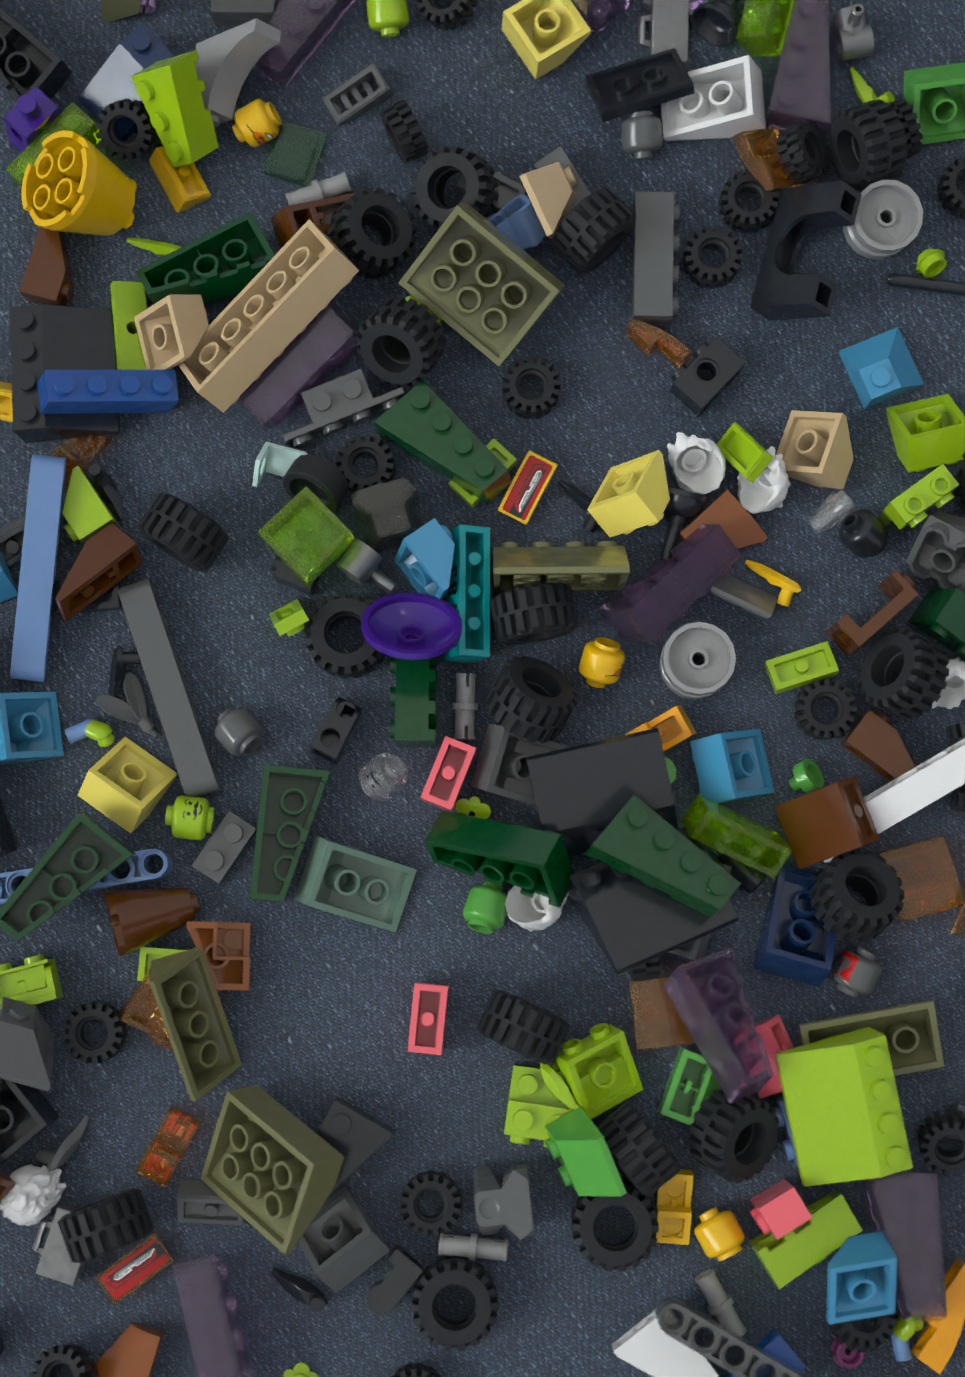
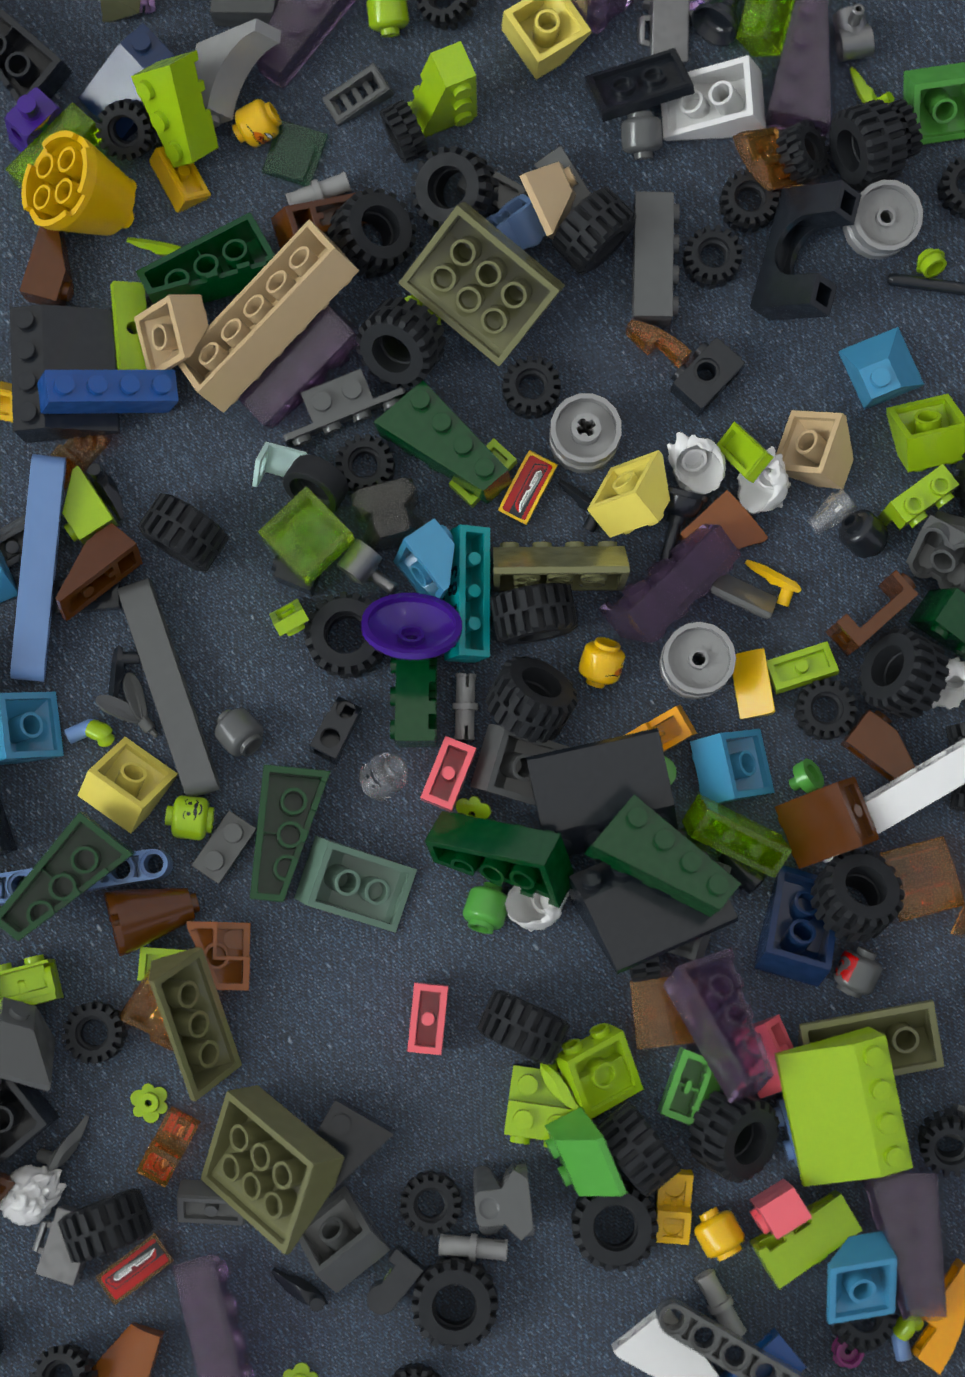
none -> lime plant [130,1083,168,1123]
none -> lime wedge [407,41,477,138]
none -> light grey wheel [549,393,622,473]
none -> yellow slope [732,648,775,720]

